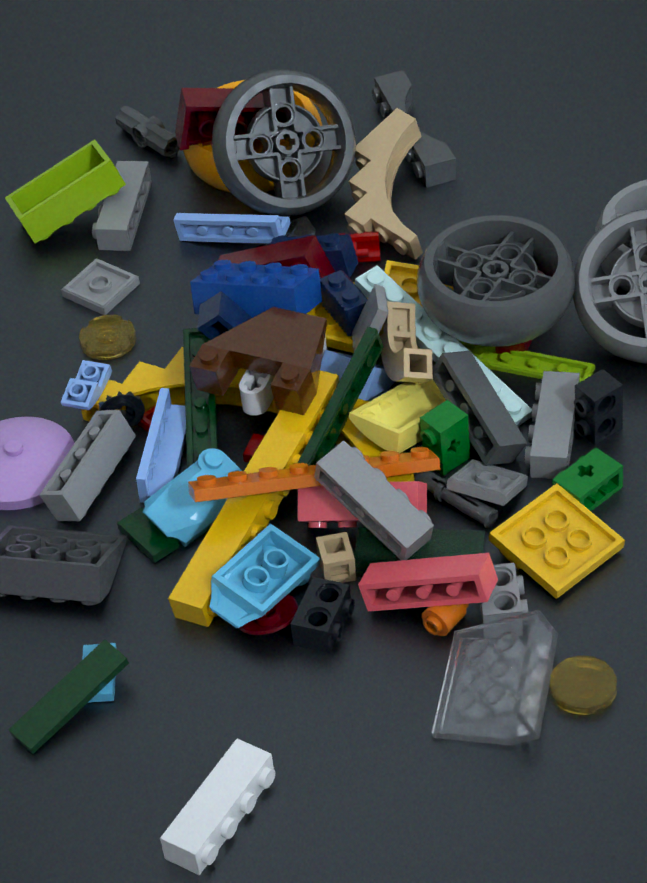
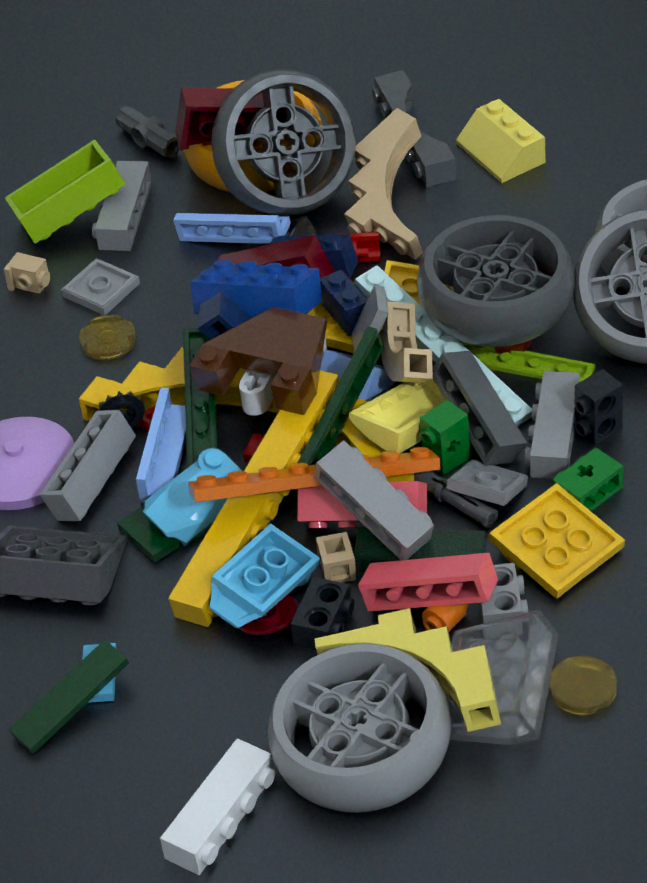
light blue slope [60,360,112,410] -> none
none -> tan brick [3,252,50,294]
none -> light grey wheel [268,644,451,813]
none -> light yellow arch [315,608,501,732]
none -> light yellow slope [456,99,546,183]

